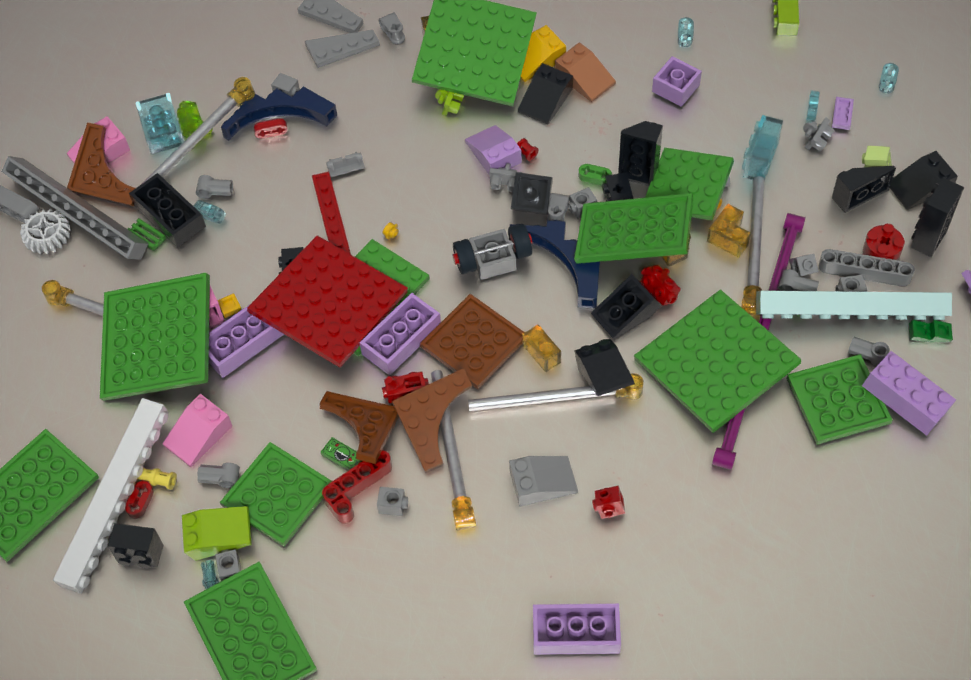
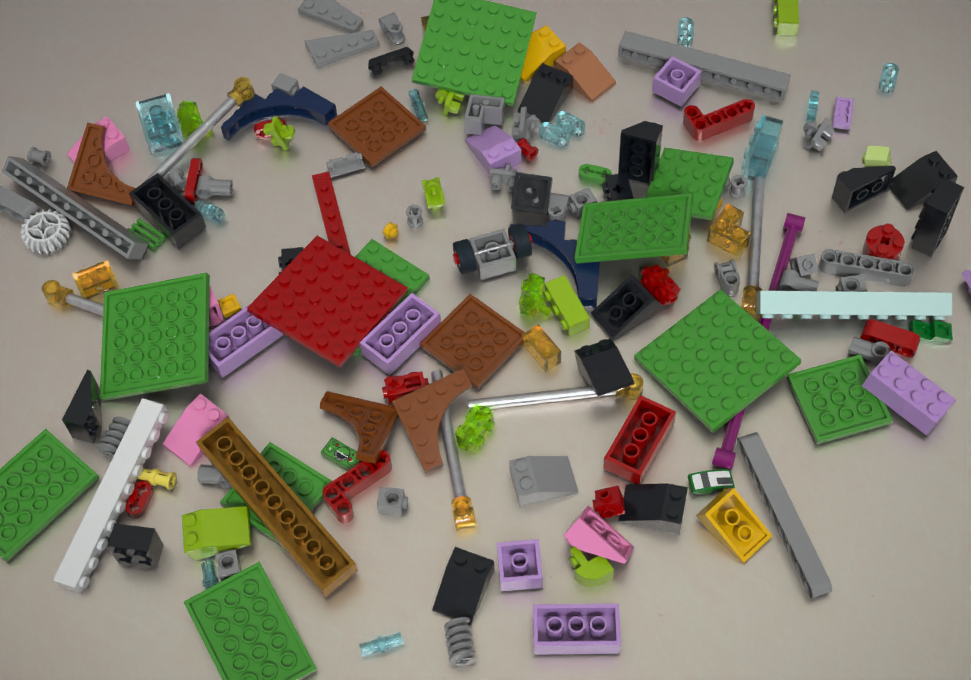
none -> light grey bush [27,147,51,166]
none -> black slope [62,370,102,444]
none -> clear yellow brick [72,260,119,299]
none -> light grey piece [97,417,131,460]
none -> light grey bush [168,168,187,192]
none -> red beam [184,158,203,203]
none -> pearl gold brick [196,417,358,597]
none -> lime hips [263,116,295,150]
none -> dark orange plate [328,86,426,168]
none -> clear light blue pin [359,632,404,657]
none -> black piece [368,47,415,76]
none -> light grey bush [406,205,423,228]
none -> clear light blue pin [408,89,428,122]
none -> lime hips [421,177,446,211]
none -> black slope [432,547,495,625]
none -> light grey piece [444,617,476,666]
none -> clear neon green brick [455,404,495,451]
none -> light grey brick [464,94,505,135]
none -> lavender brick [497,539,543,591]
none -> light grey hips [511,106,541,142]
none -> clear neon green brick [519,273,552,318]
none -> clear light blue beam [539,122,570,147]
none -> lime brick [543,275,590,336]
none -> clear light blue beam [555,111,585,137]
none -> bright pink slope [563,506,634,564]
none -> lime brick [568,546,614,587]
none -> red brick [603,395,676,484]
none -> light grey brick [618,31,791,101]
none -> black slope [619,483,688,534]
none -> red beam [683,99,755,141]
none -> slope [688,469,735,494]
none -> yellow slope [696,488,773,563]
none -> light grey piece [714,259,740,296]
none -> light grey bush [729,175,747,199]
none -> light grey beam [737,432,832,598]
none -> red beam [860,319,920,358]

